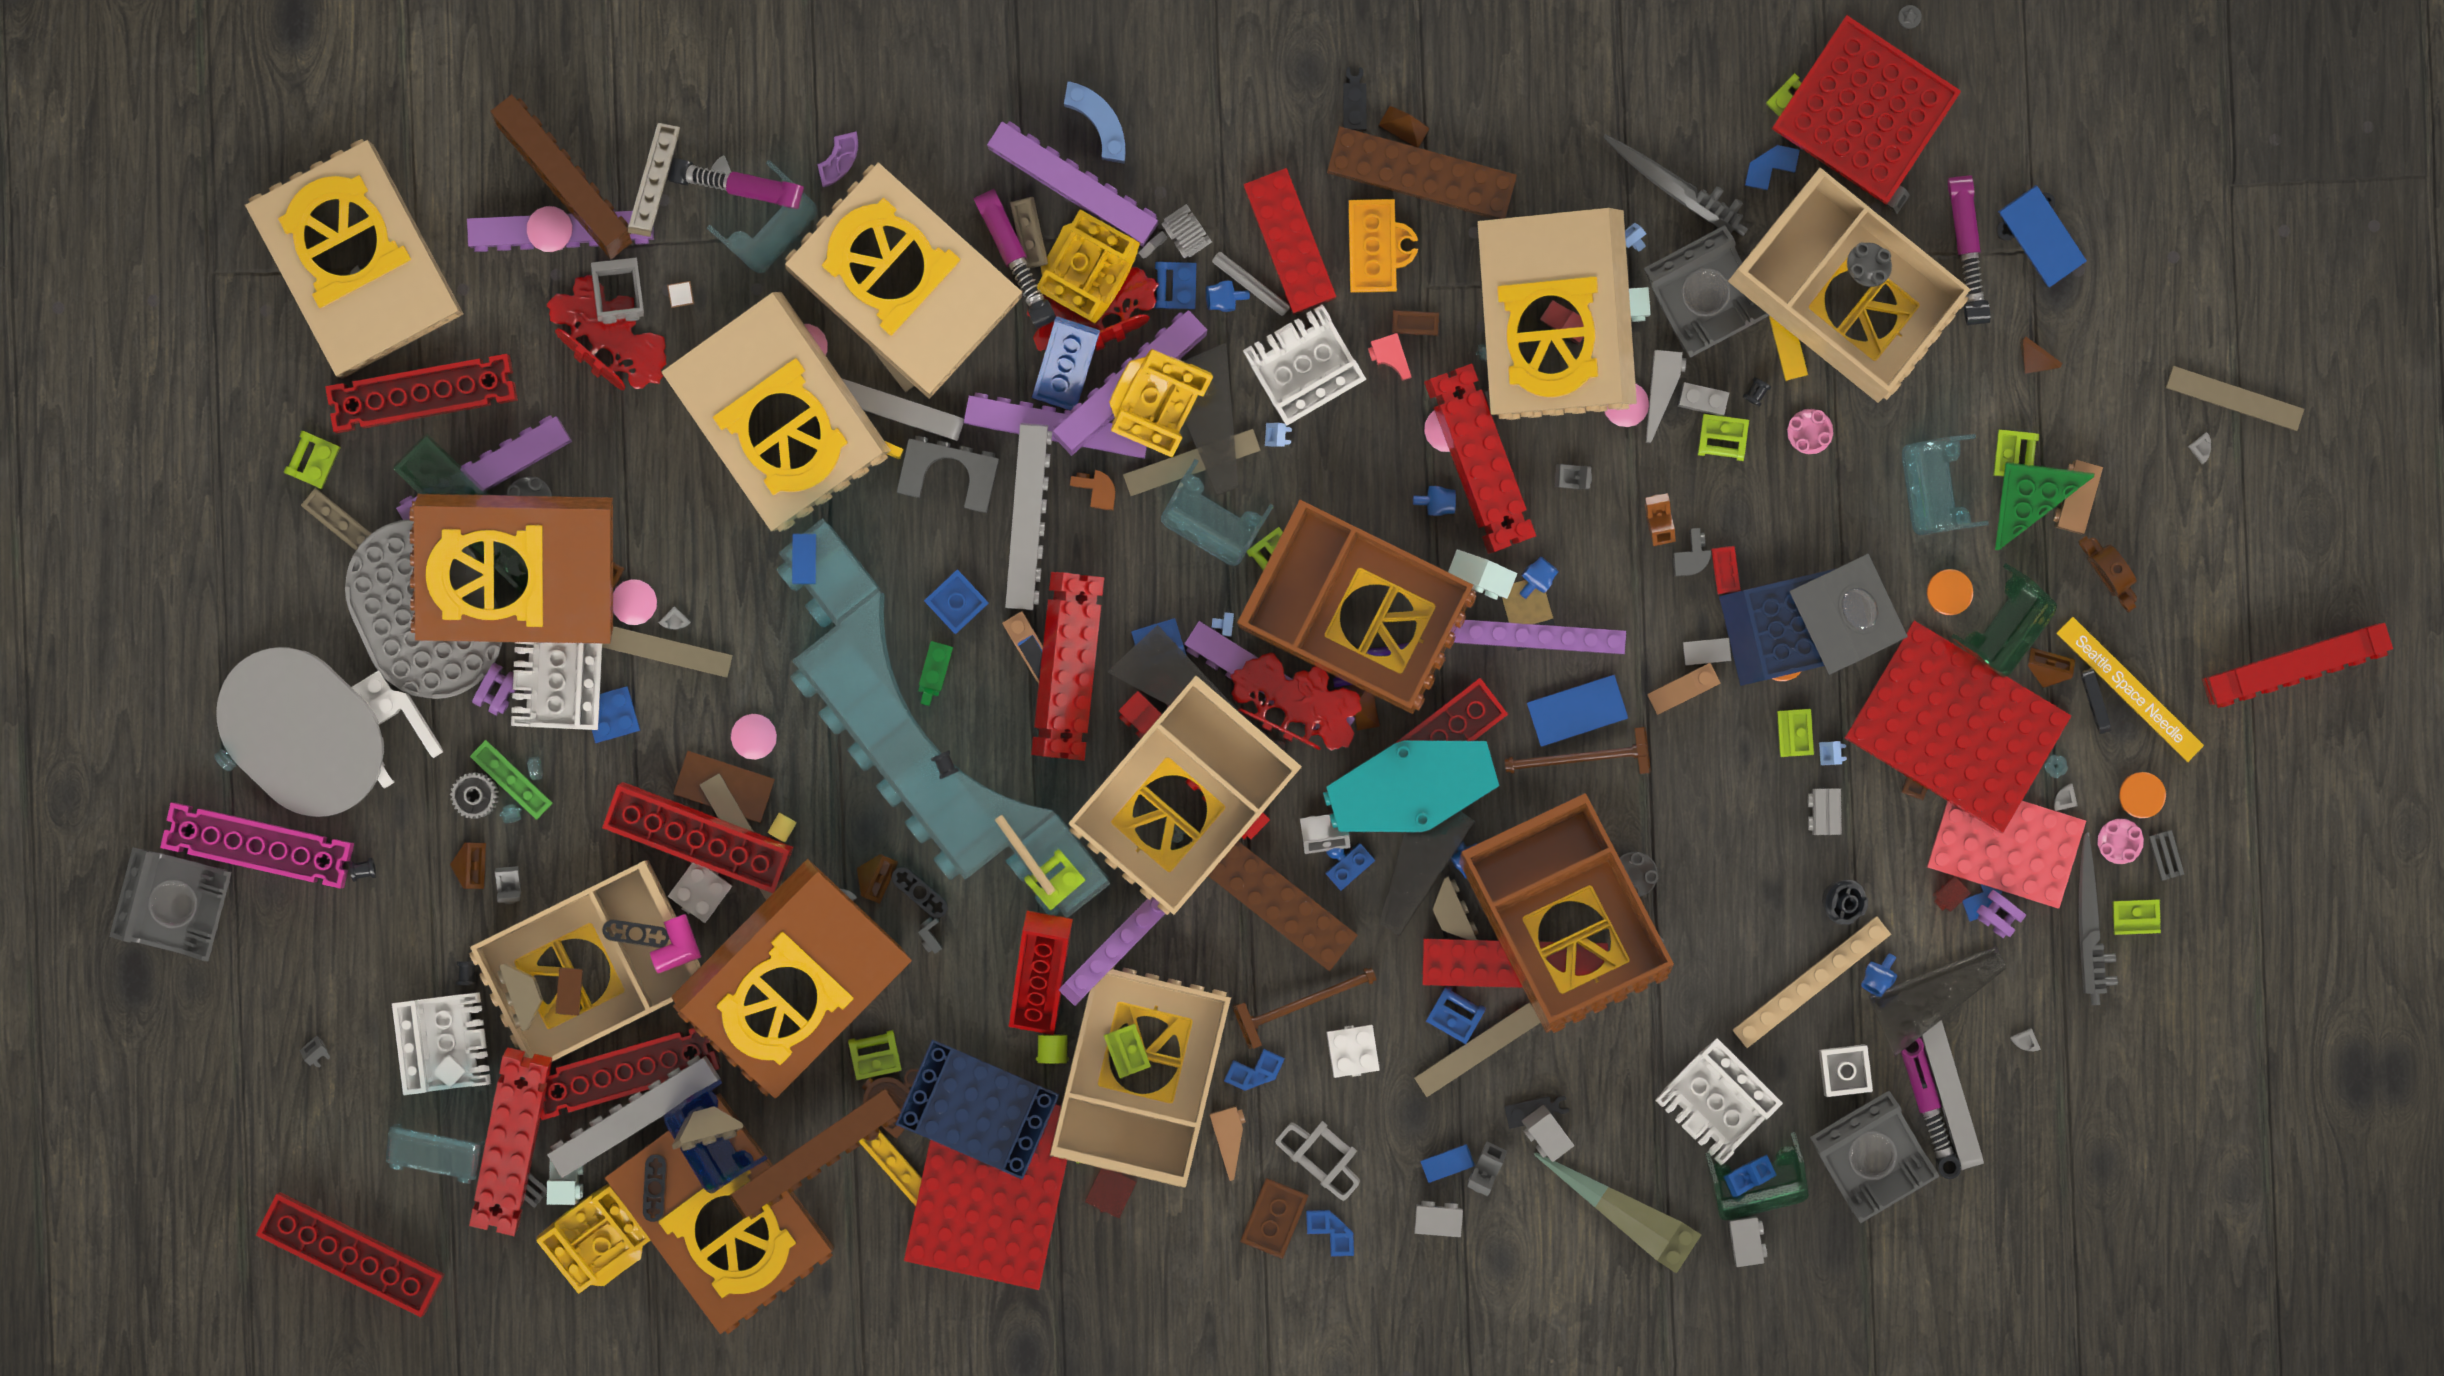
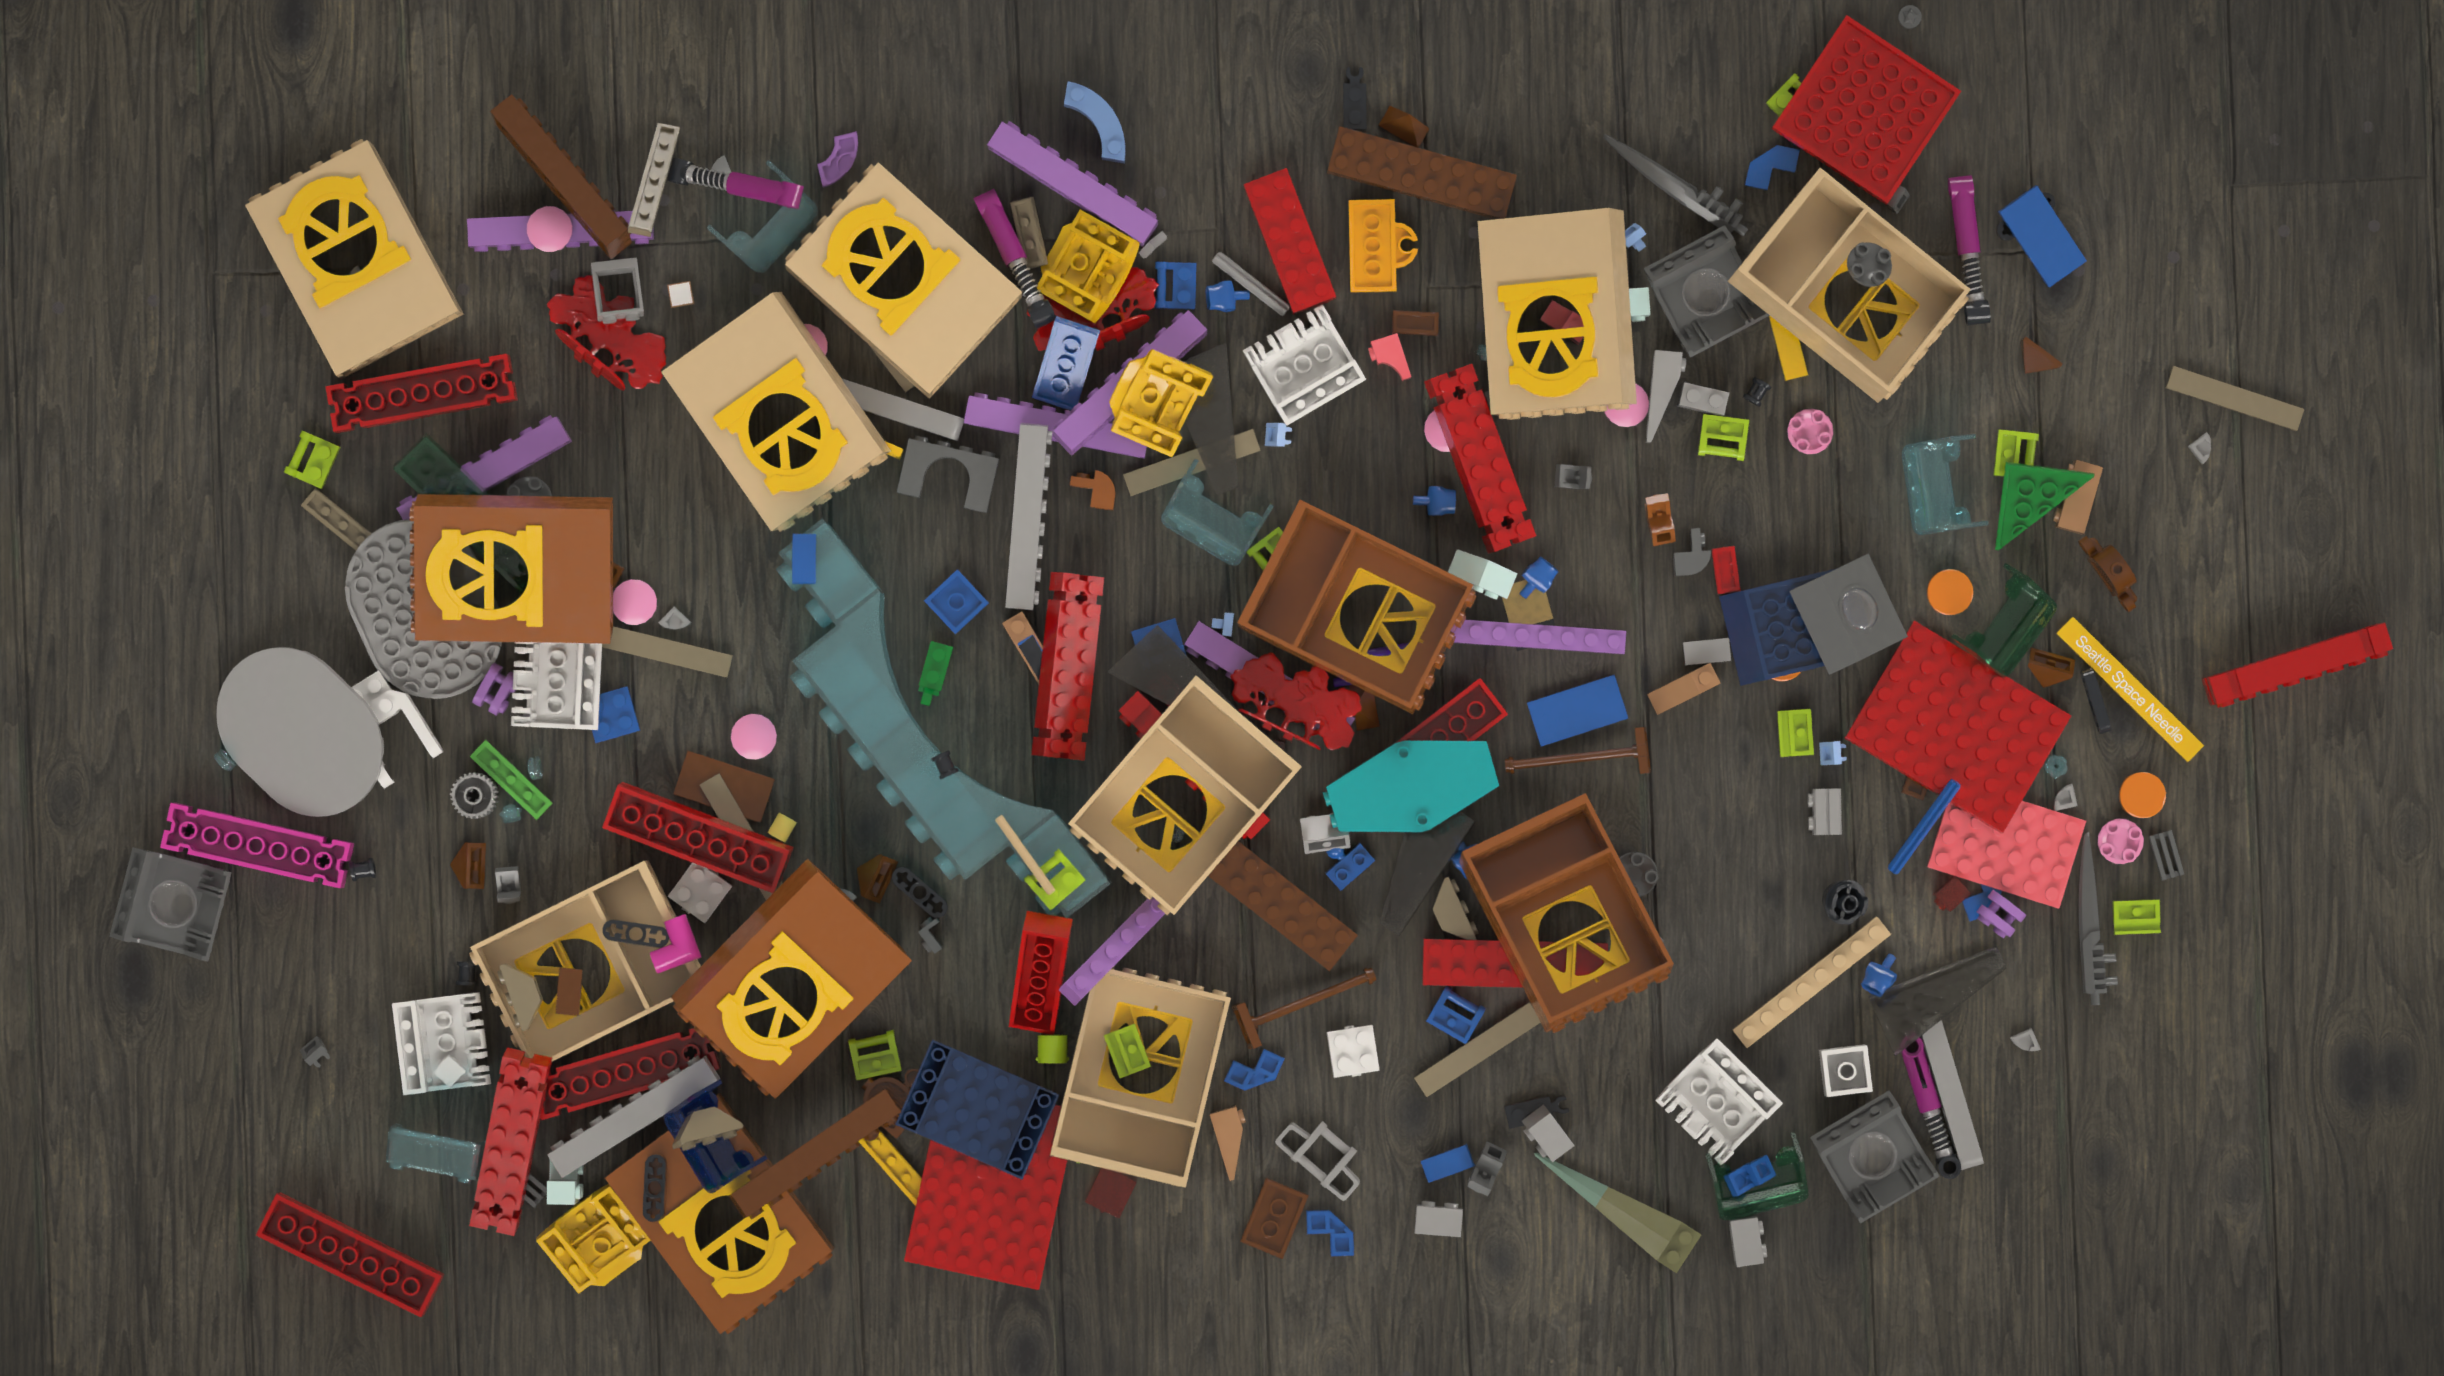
light grey brick [1162,204,1212,258] -> none
none -> blue axle [1888,779,1961,874]

